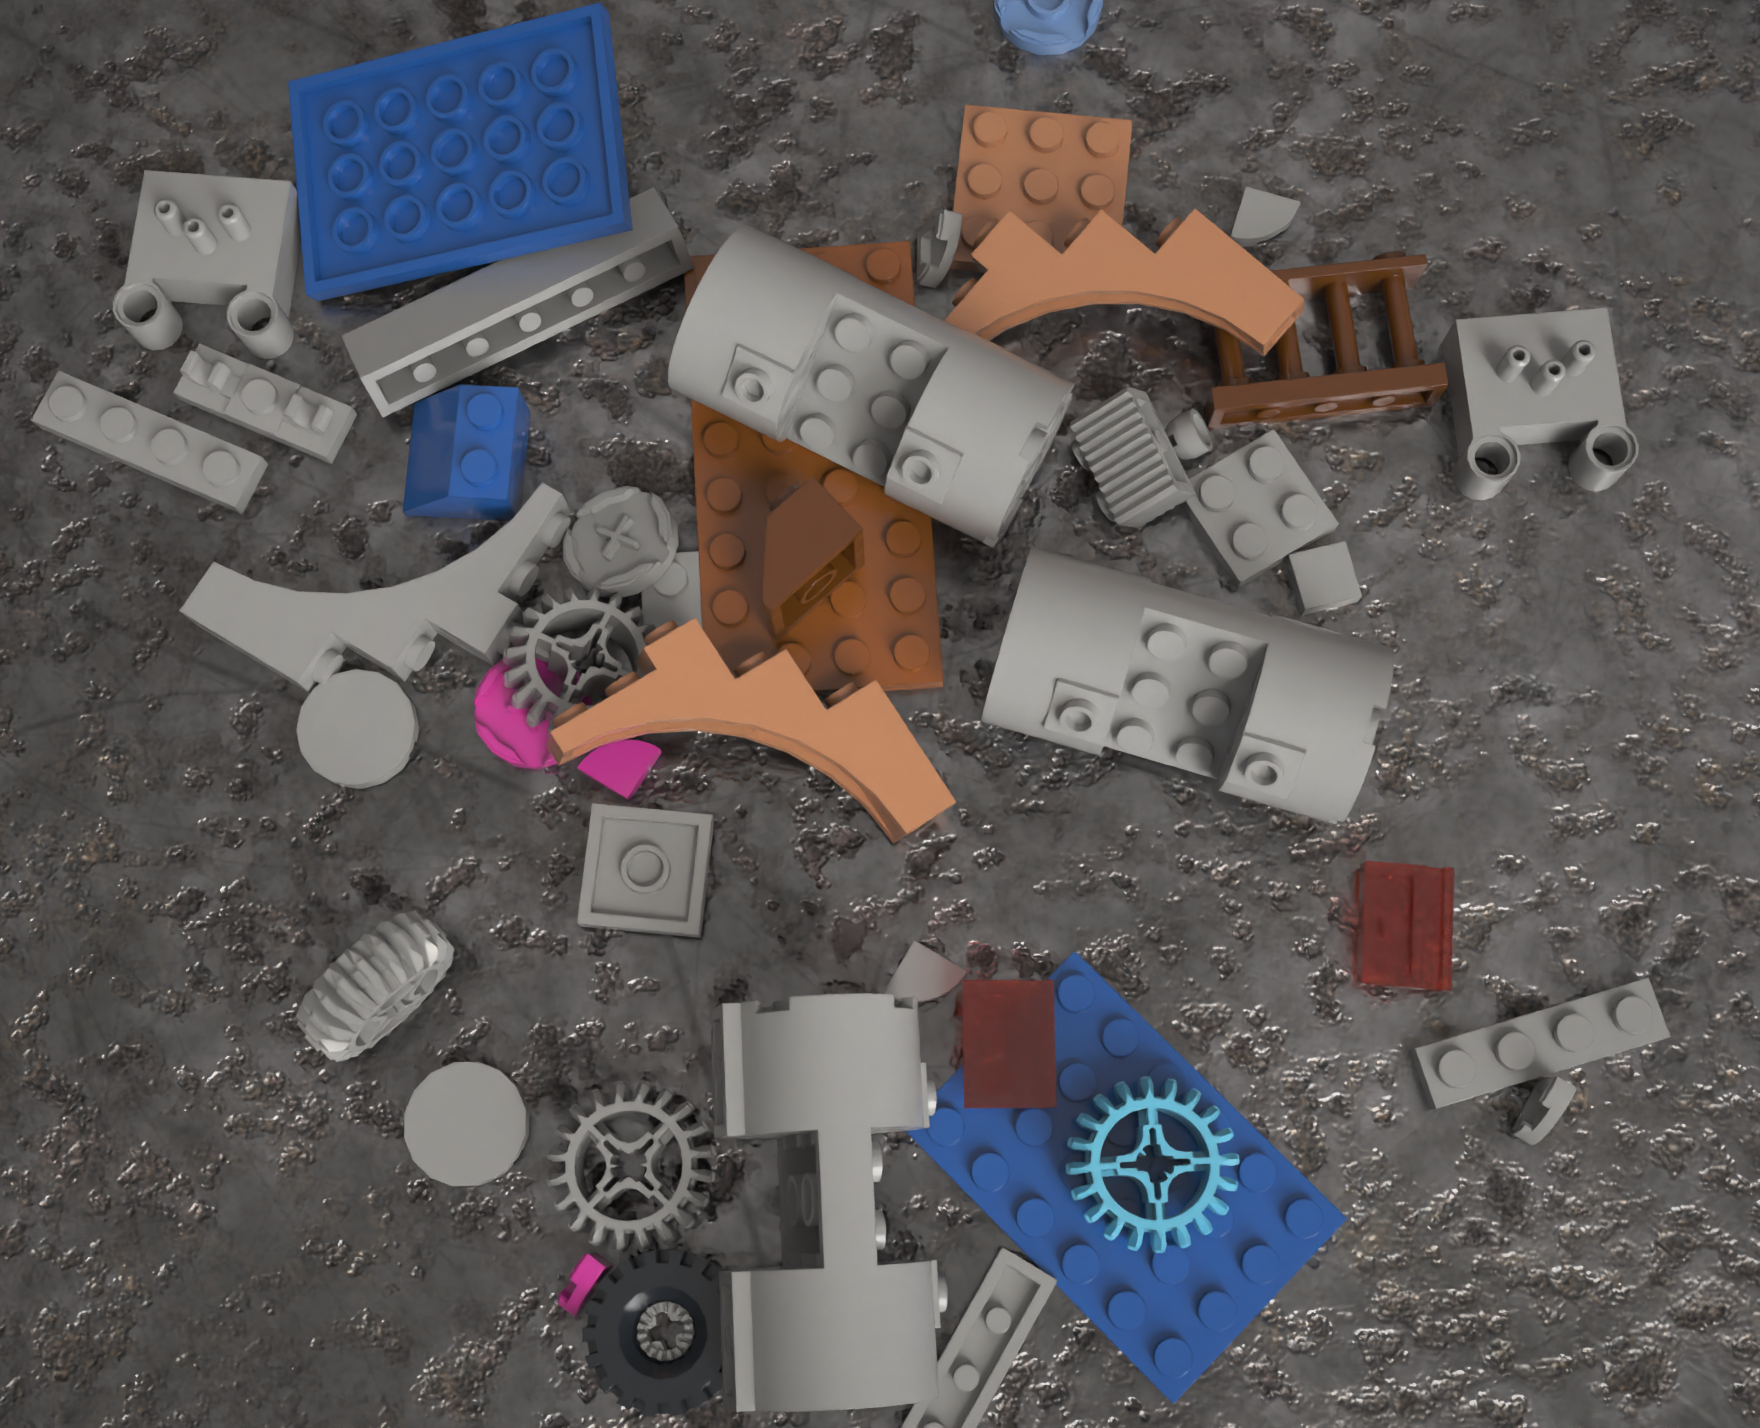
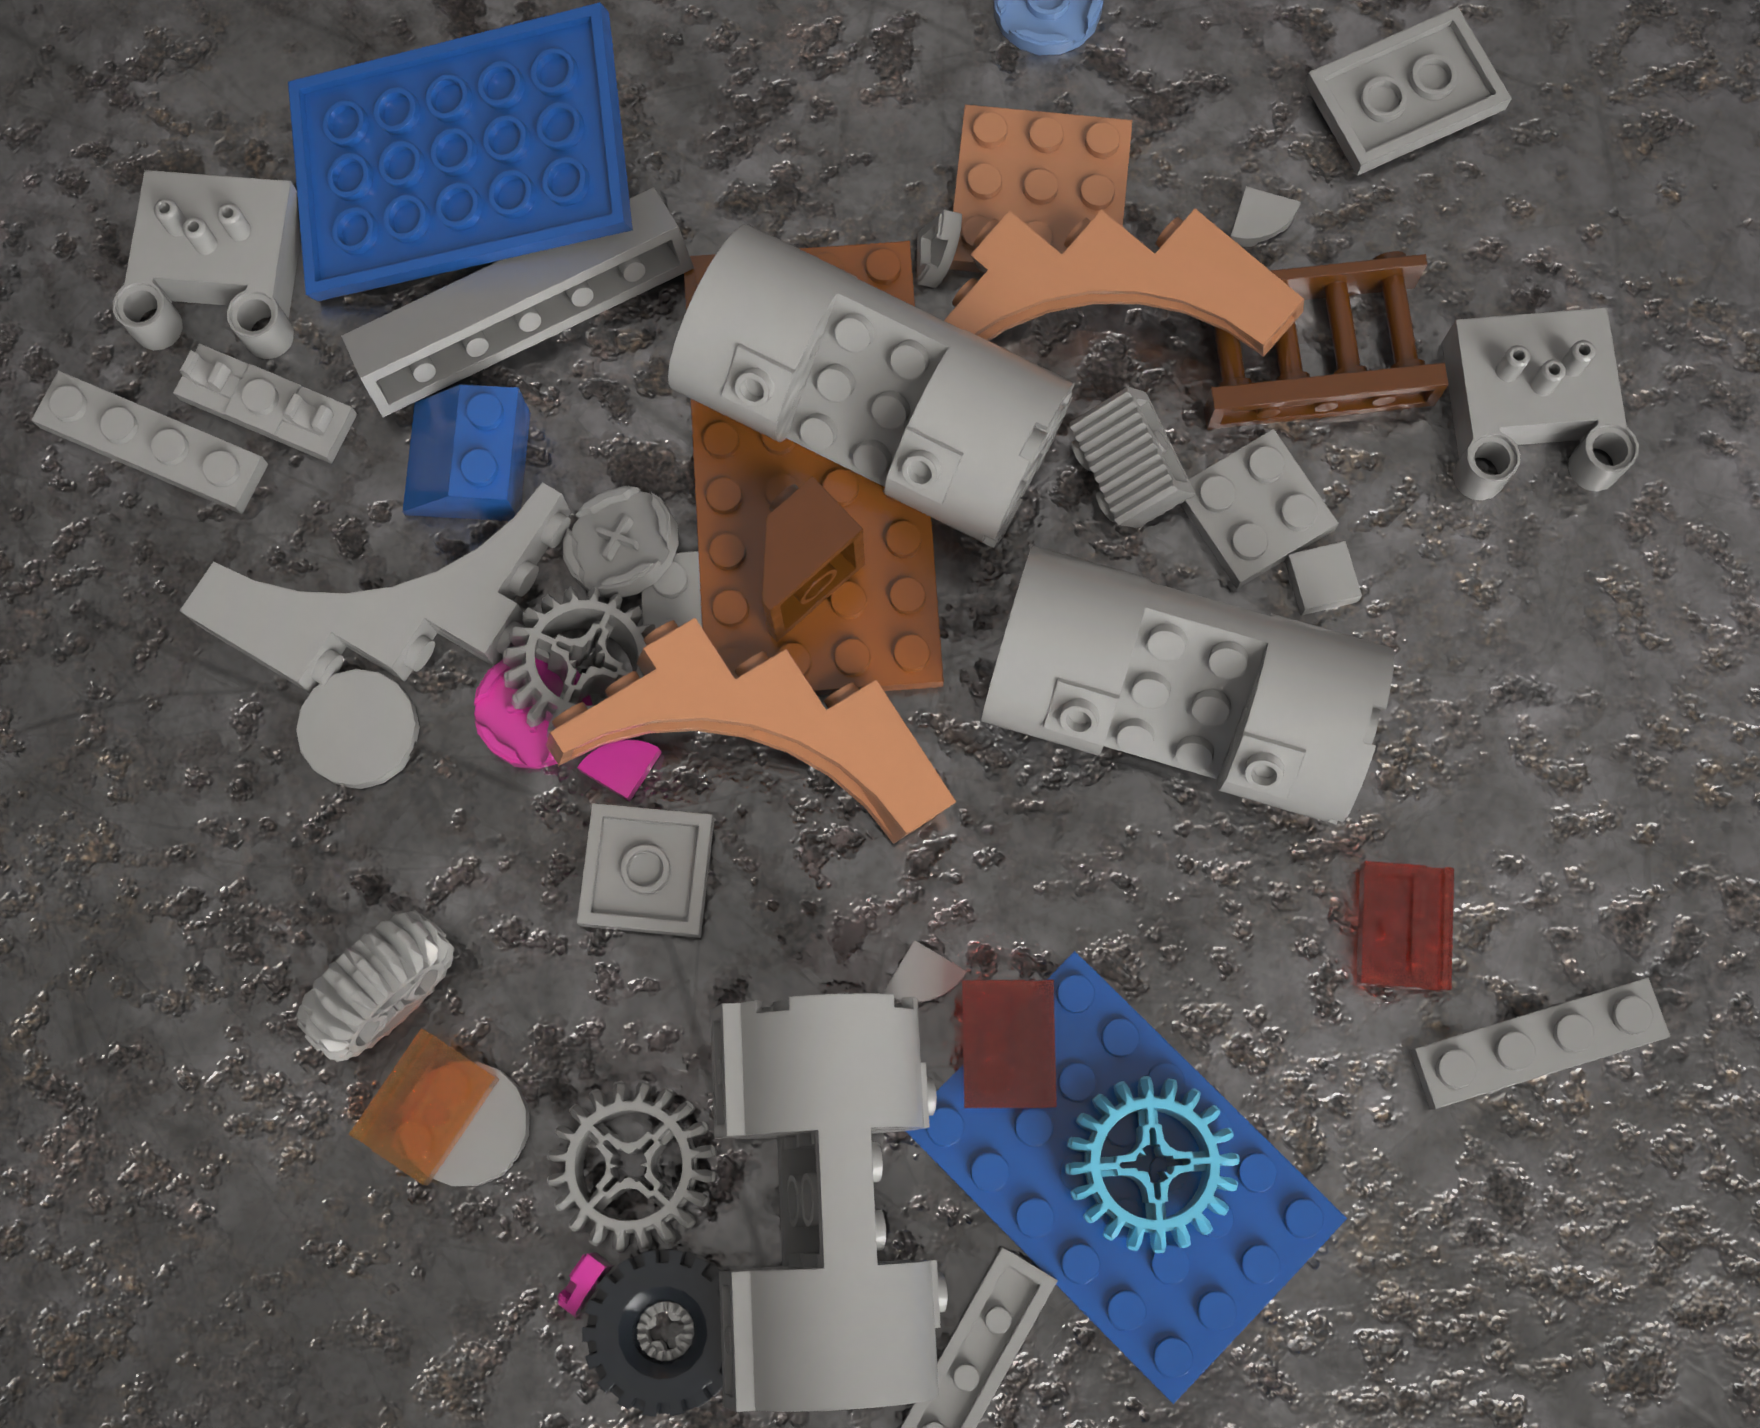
light grey hinge [1165,408,1213,460] -> none
light grey tile [1512,1077,1577,1145] -> none
none -> clear orange plate [349,1028,499,1185]
none -> light grey plate [1305,6,1512,176]

